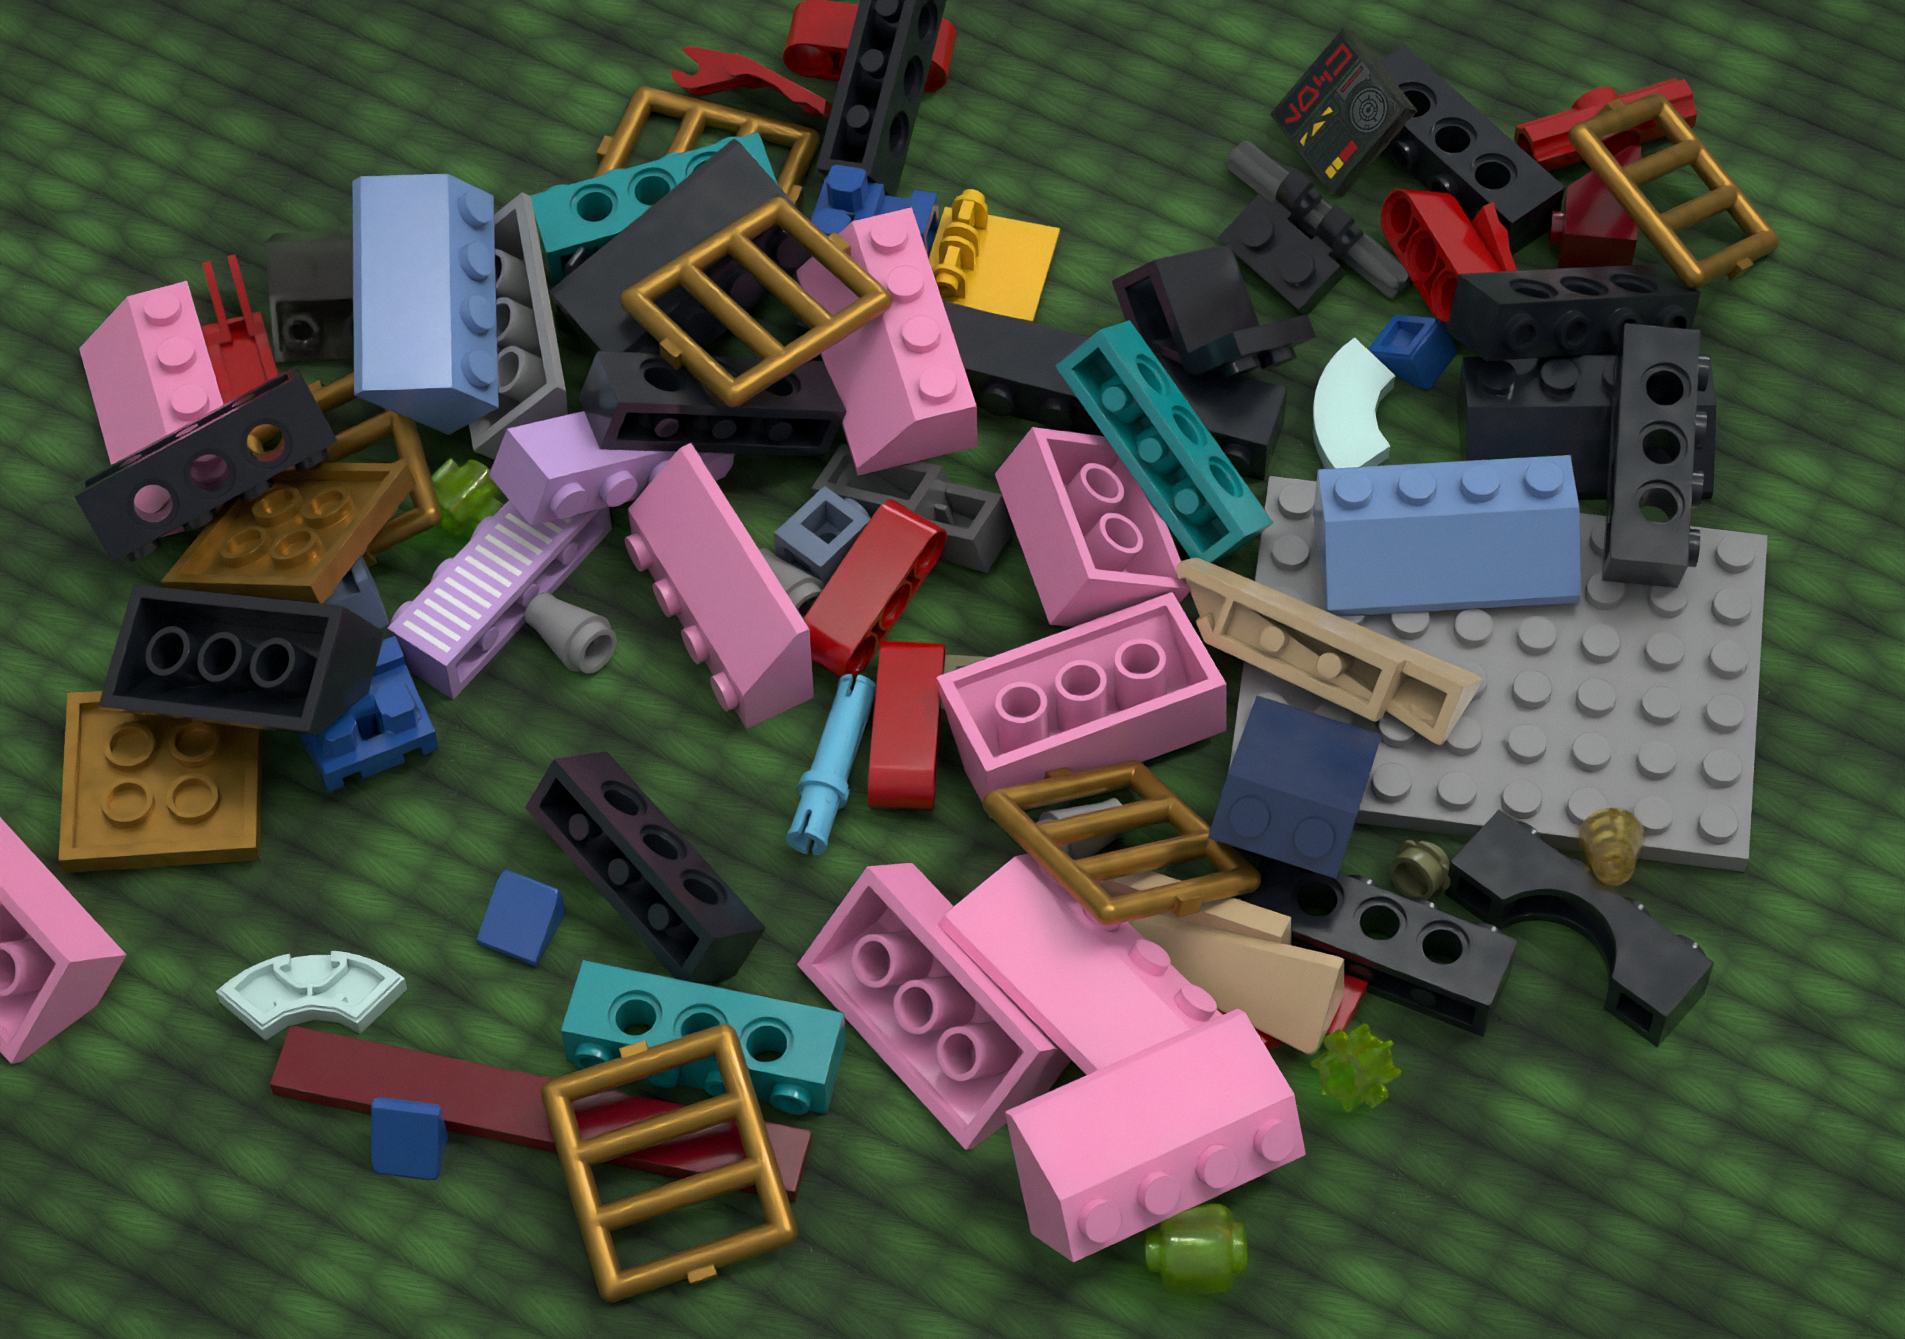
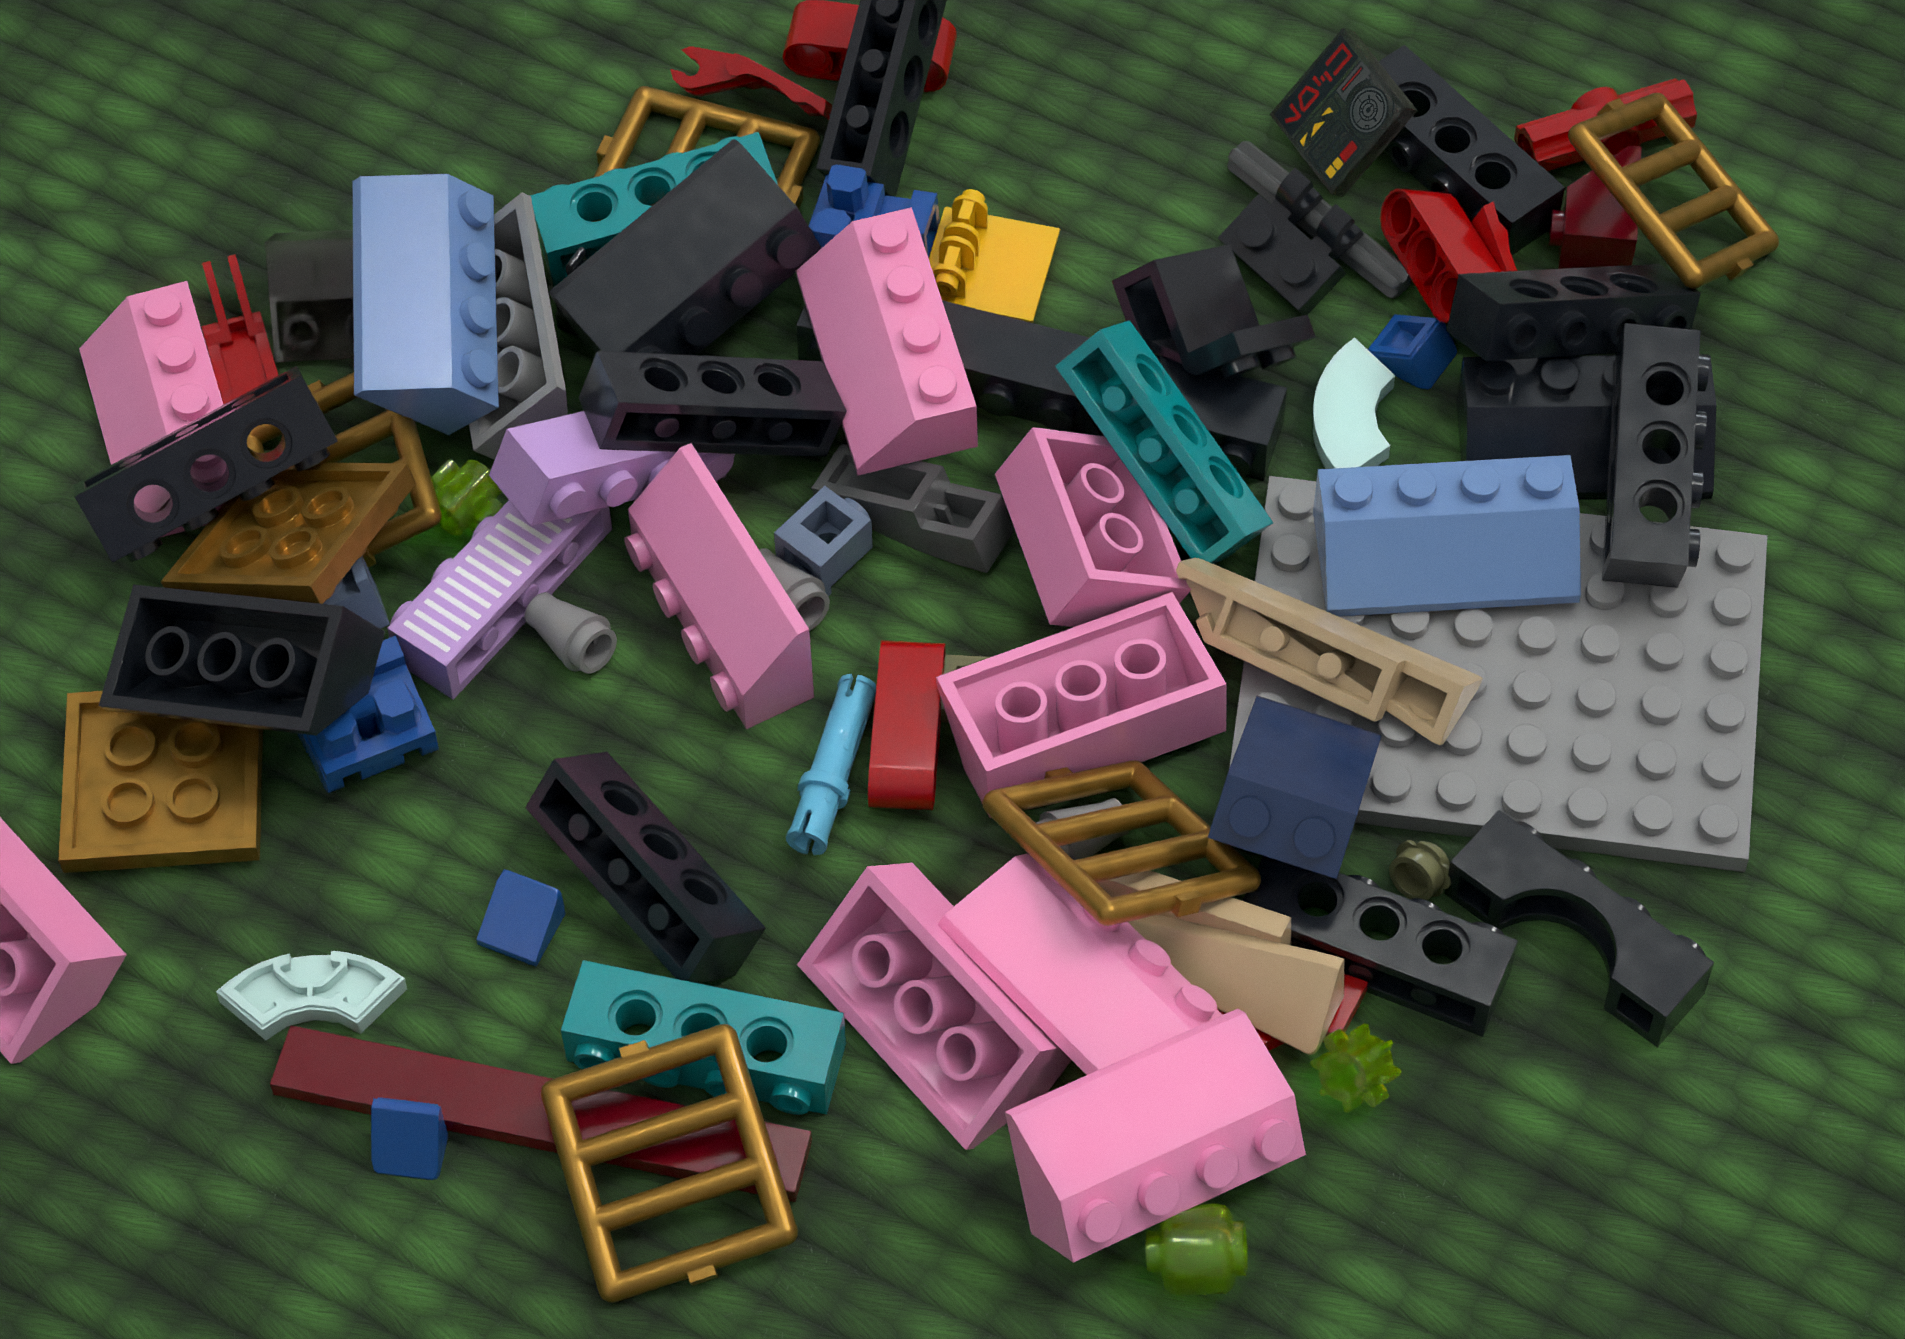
pearl gold bar [620,196,893,407] -> none
red beam [803,499,947,681] -> none
clear yellow cone [1579,808,1645,886] -> none

